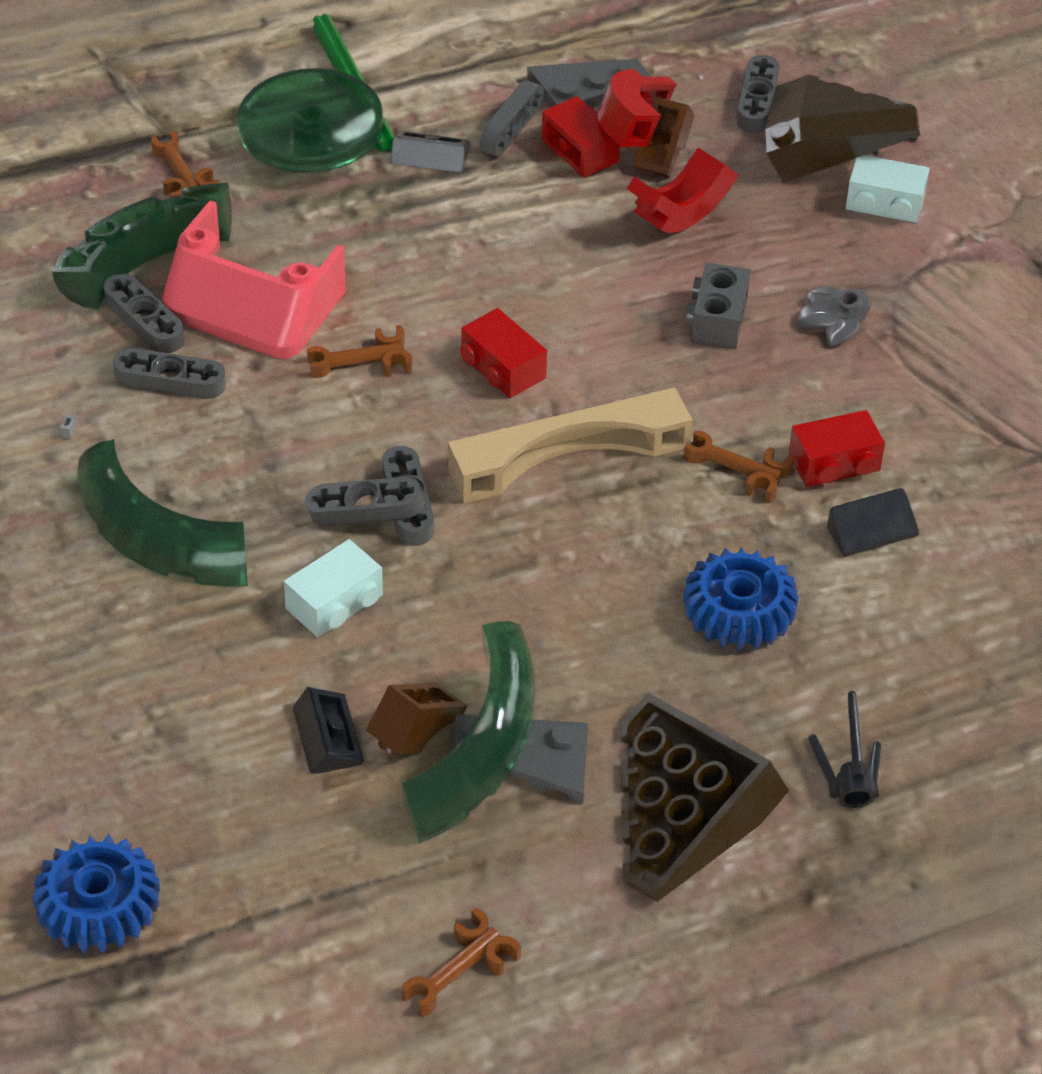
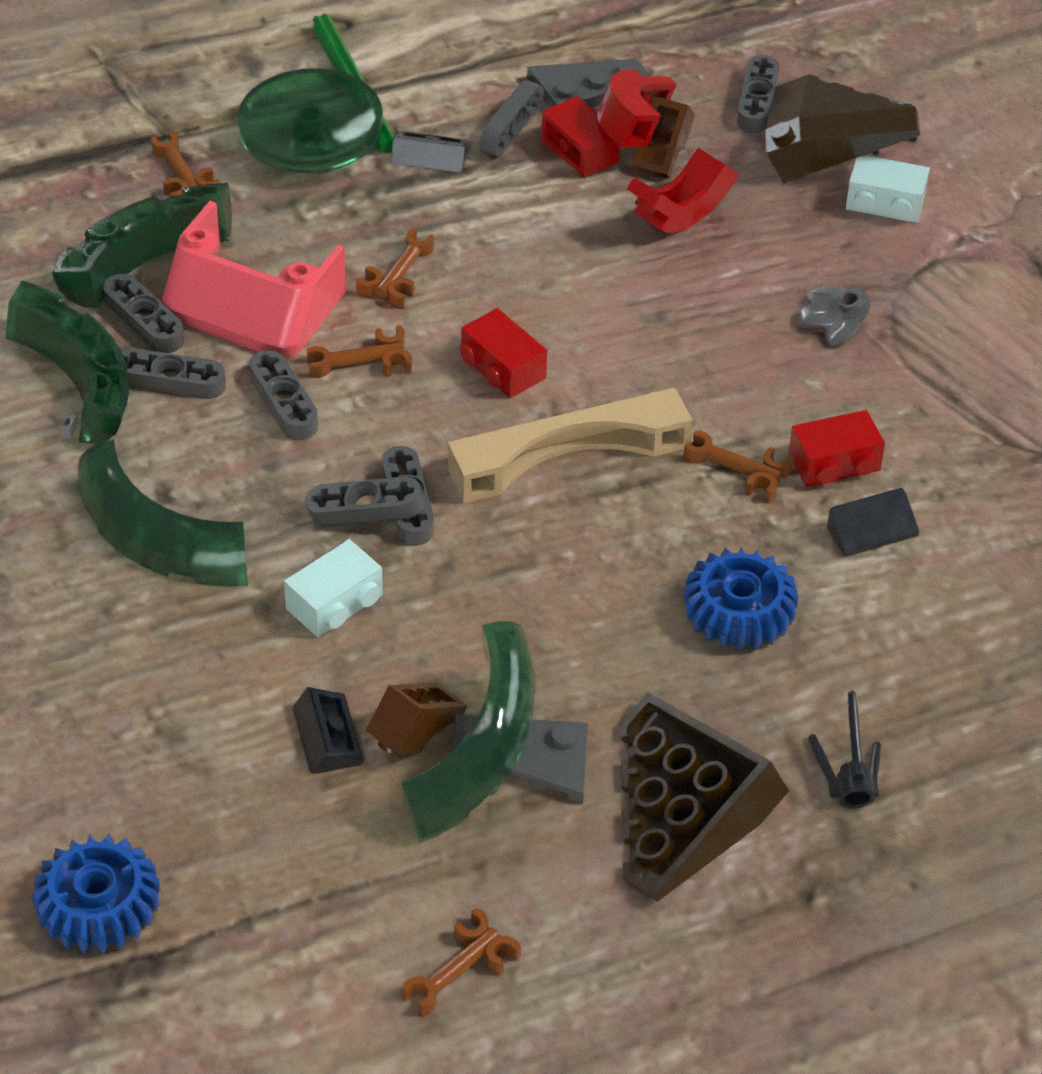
dark grey brick [685,262,751,349] -> none
none -> clear green brick [5,280,129,444]
none -> dark grey beam [250,350,318,440]
none -> dark orange bar [356,228,434,309]

